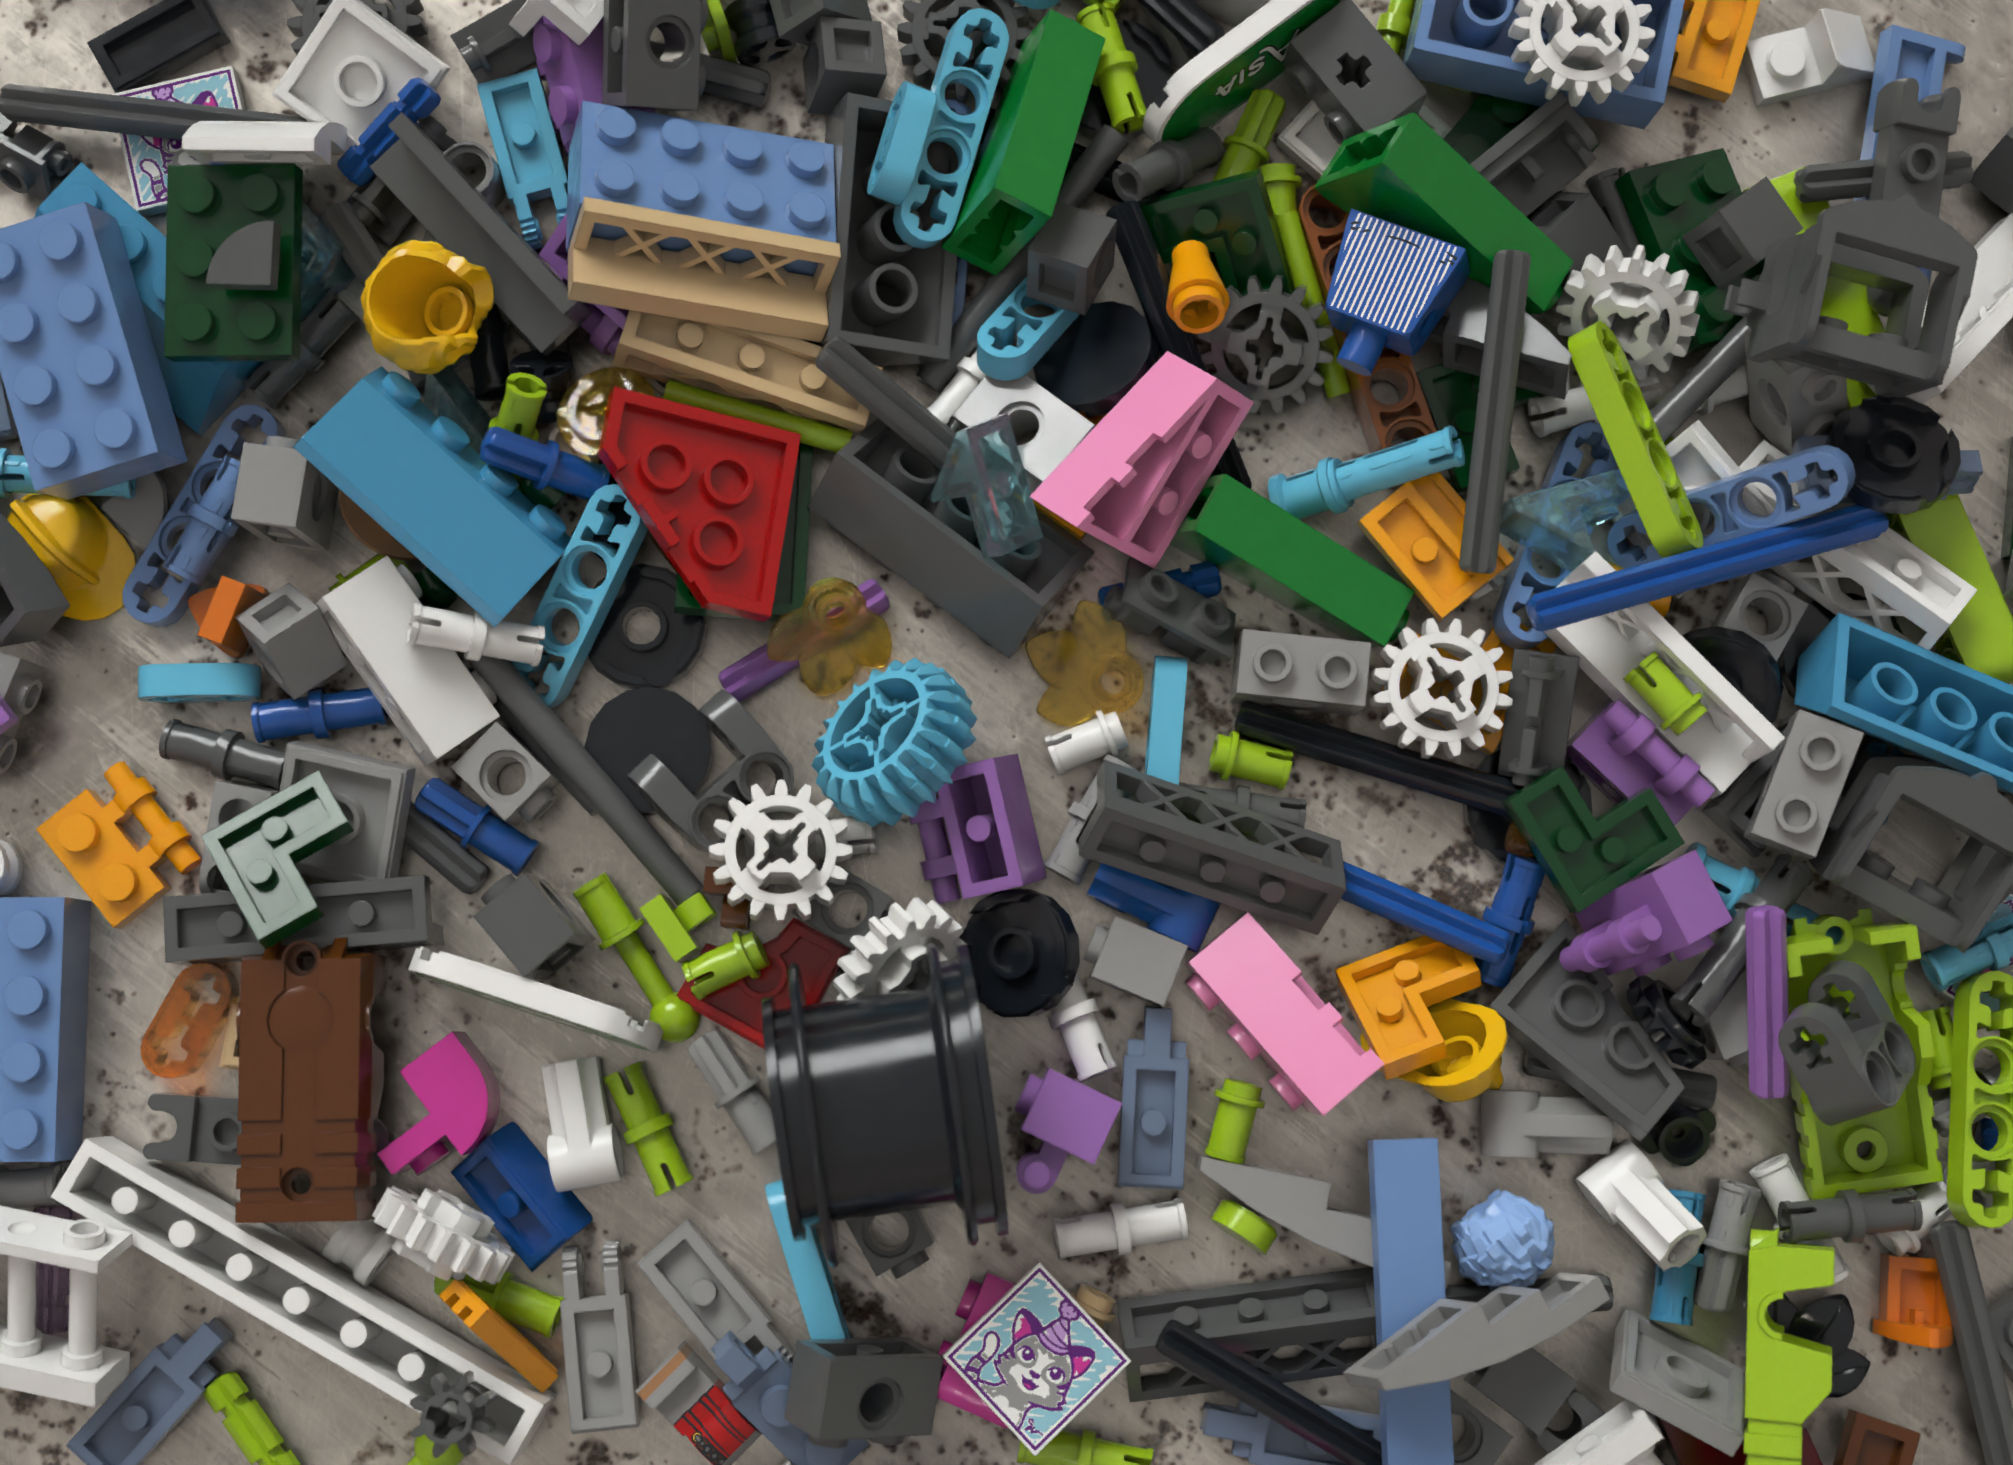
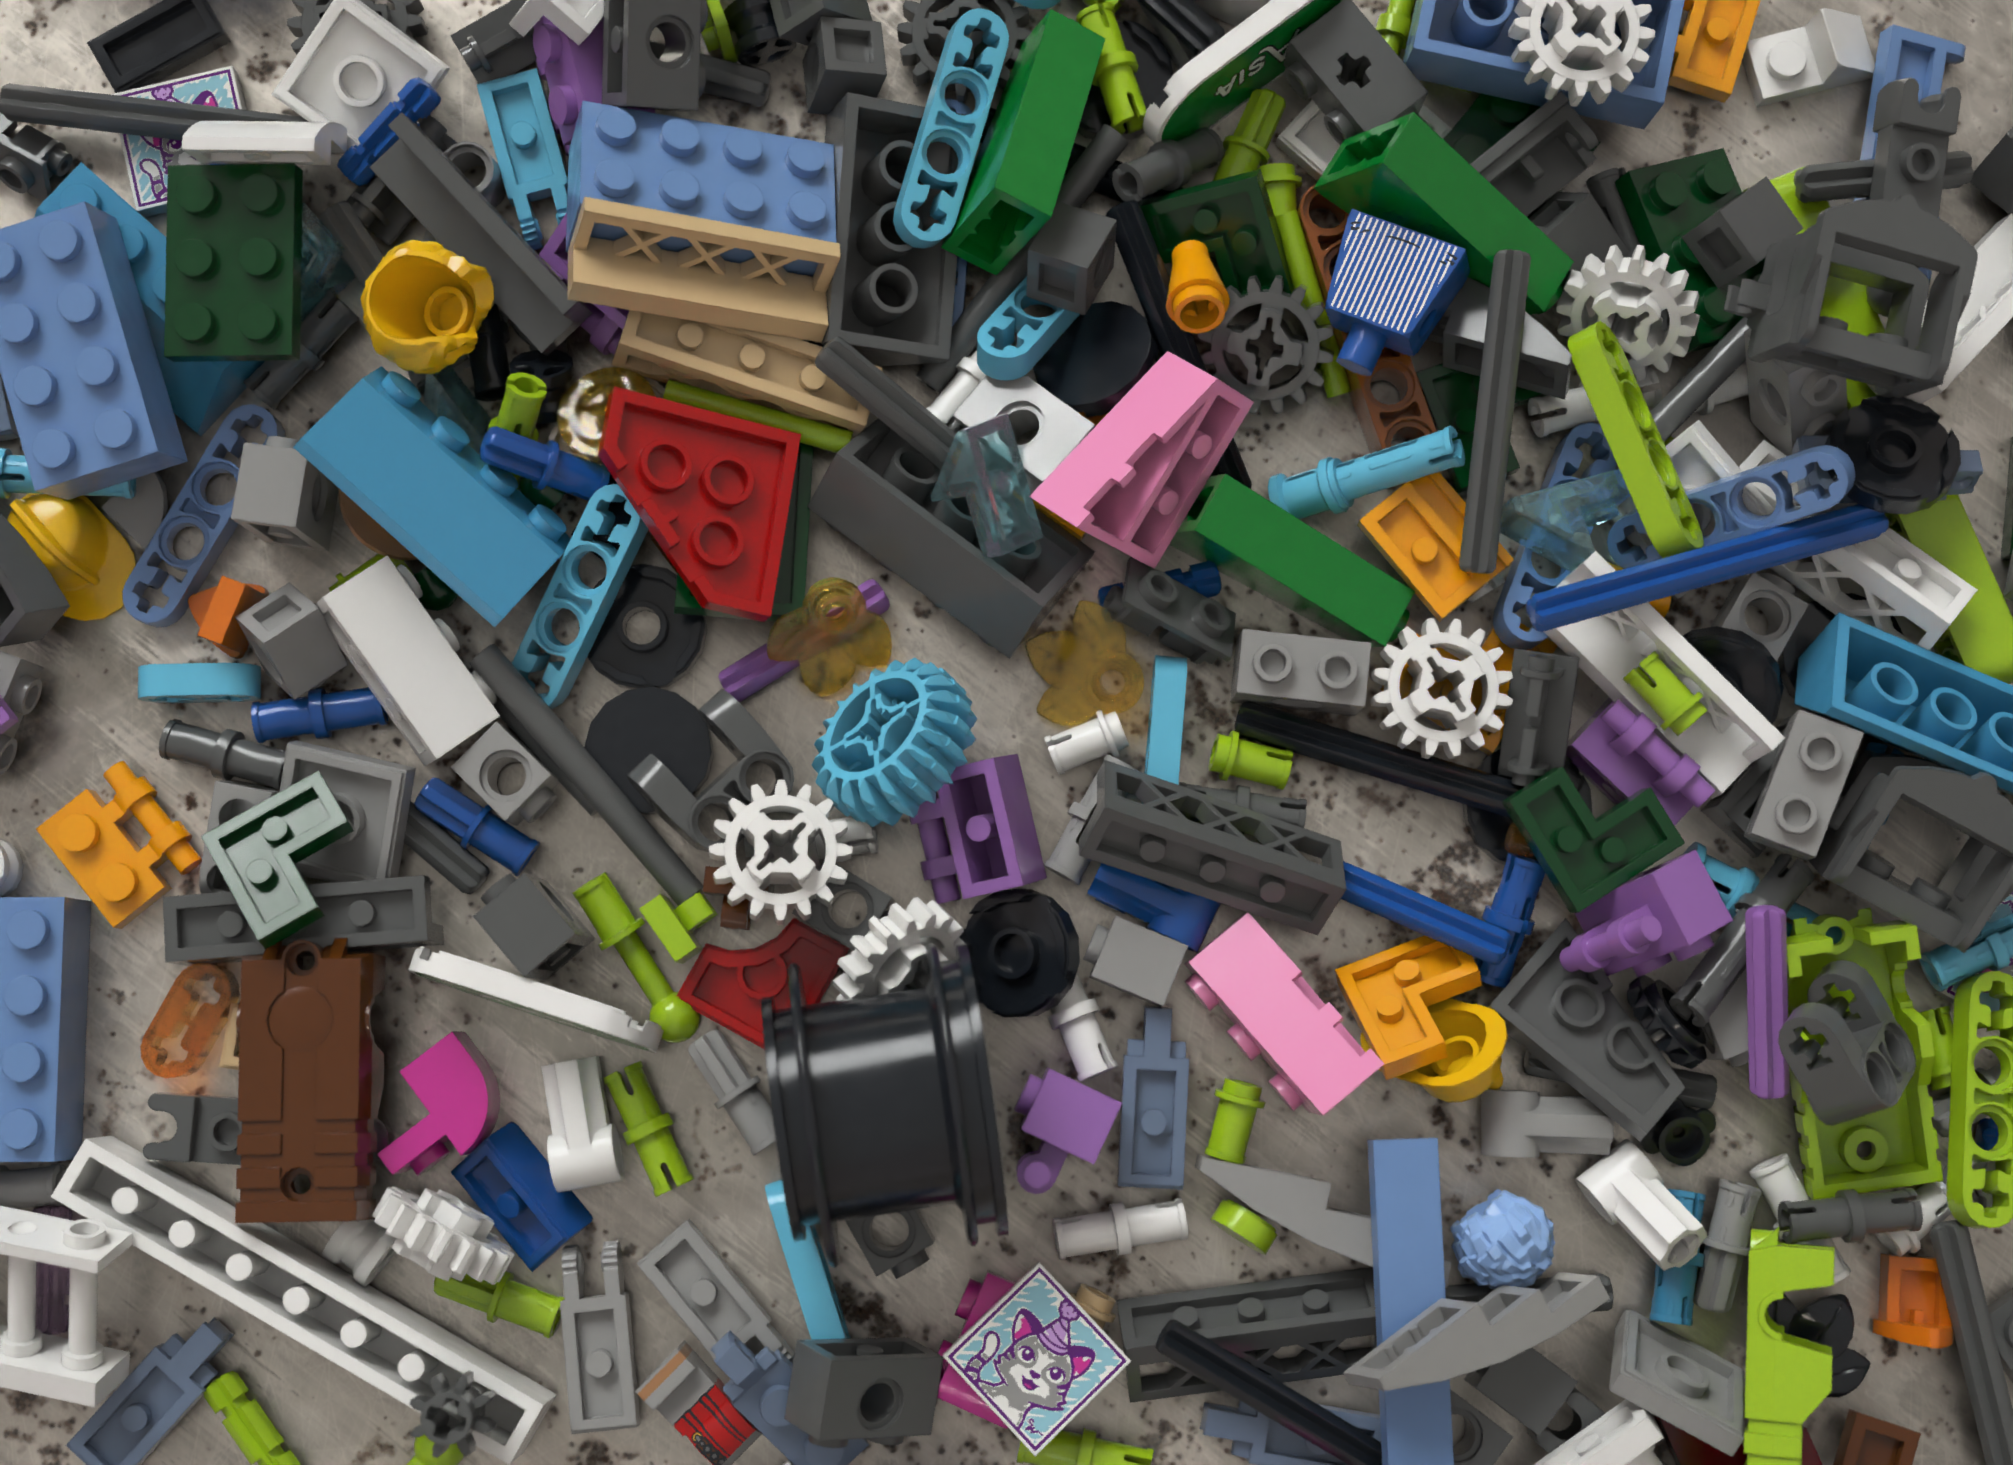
medium blue pin [162,455,240,586] -> none
dark grey tile [206,220,281,291] -> none
white pin [406,603,545,667] -> none
light orange tile [439,1279,559,1393] -> none
lime pin [682,931,770,1000] -> none
medium azure beam [867,81,936,206] -> none

